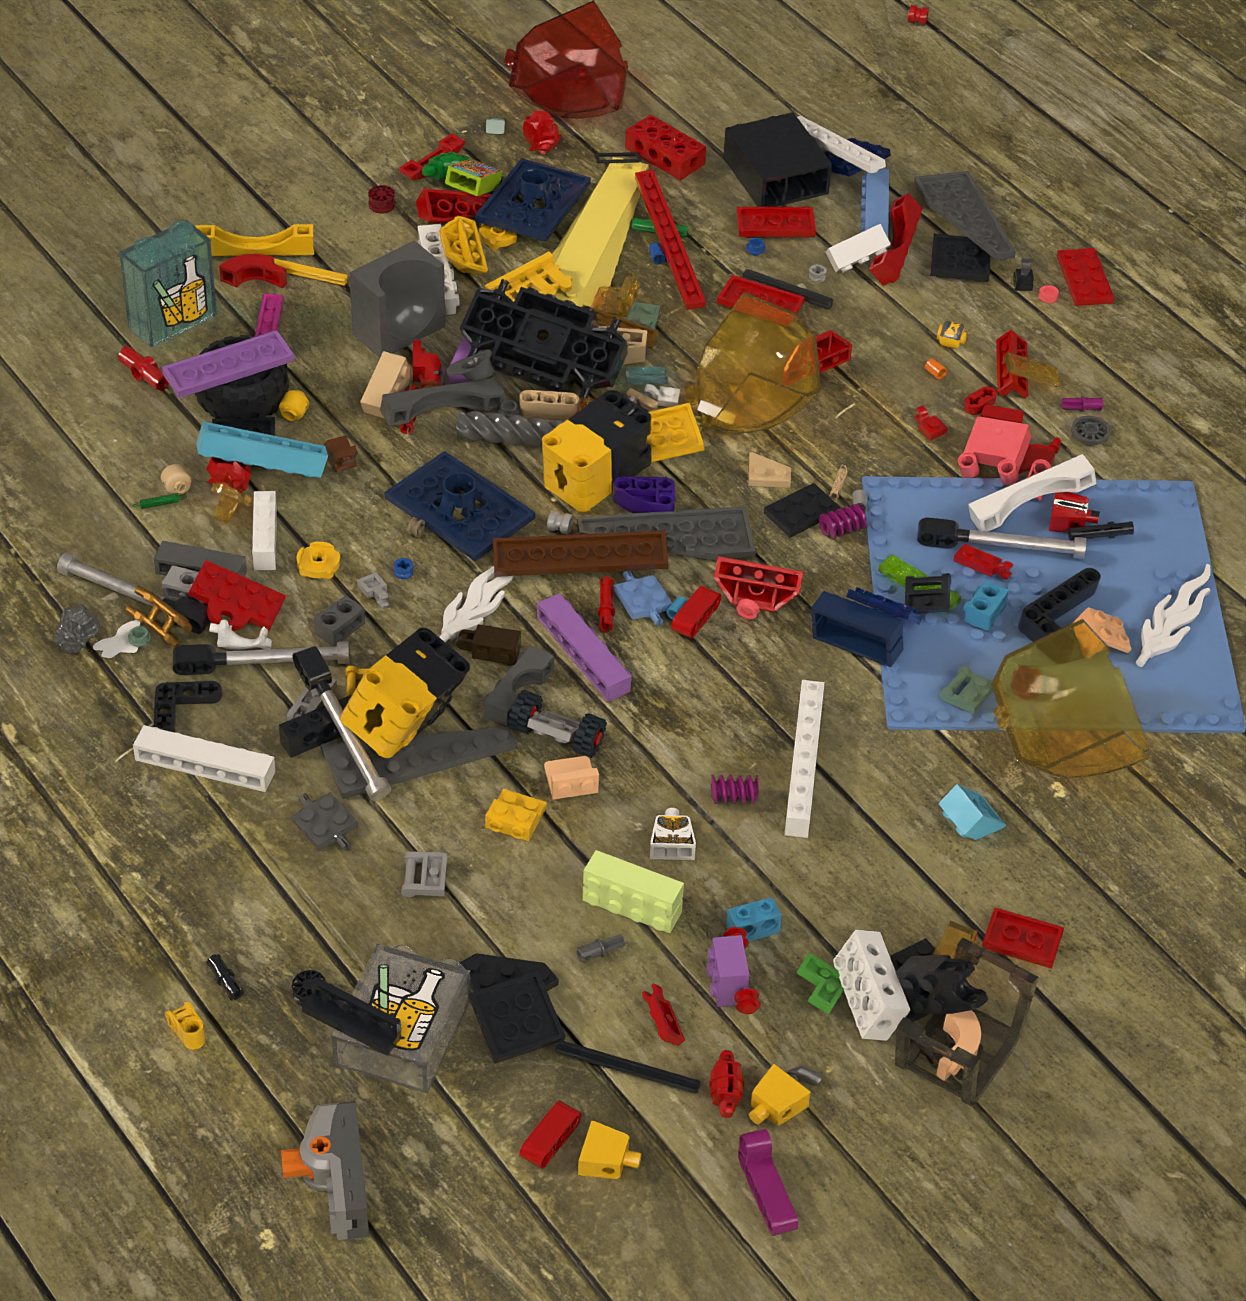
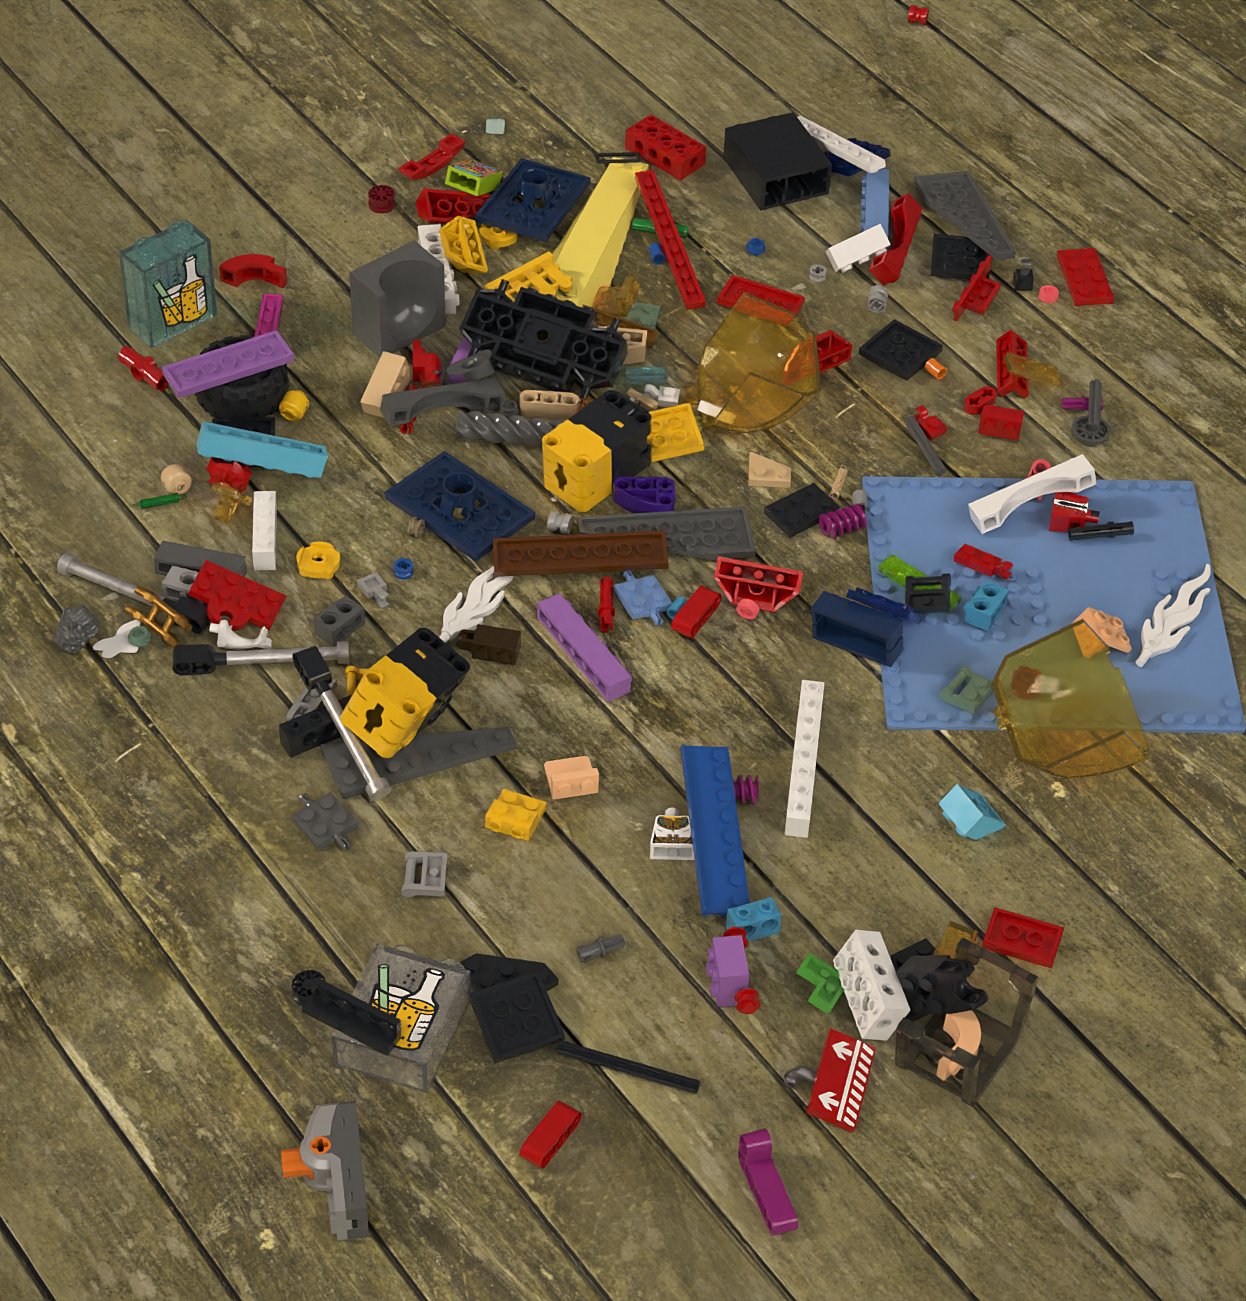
white brick [133,725,275,792] -> none
black beam [153,681,222,733] -> none
yellow piece [165,1001,206,1050] -> none
yellow arch [195,224,314,257] -> none
black pin [206,954,244,1001] -> none
yellow axle [274,258,348,286] -> none
reddish brown brick [323,435,358,472] -> none
green piece [422,152,470,180] -> none
dark grey arch [482,645,554,727] -> none
clear red windscreen [504,0,628,119] -> none
black plate [508,690,607,758] -> none
red hair [523,111,561,156] -> none
yellow torso [578,1121,642,1179] -> none
yellowish green piece [583,850,684,933] -> none
red plate [642,983,685,1046] -> none
red piece [709,1050,744,1118] -> none
red plate [736,207,816,238] -> none
black axle [742,269,833,309] -> none
yellow torso [749,1064,811,1126] -> none
piece [917,517,1086,559] -> none
yellow head [937,321,968,349] -> none
coral piece [958,416,1032,486] -> none
red animal [1018,437,1061,474] -> none
black beam [1018,568,1101,662] -> none
none -> blue plate [680,744,750,917]
none -> red tile [806,1028,876,1132]
none -> black plate [858,319,943,381]
none -> light grey wheel [867,285,889,313]
none -> dark grey axle [904,416,946,476]
none -> red bracket [952,255,1001,321]
none -> dark grey axle [1088,379,1102,430]

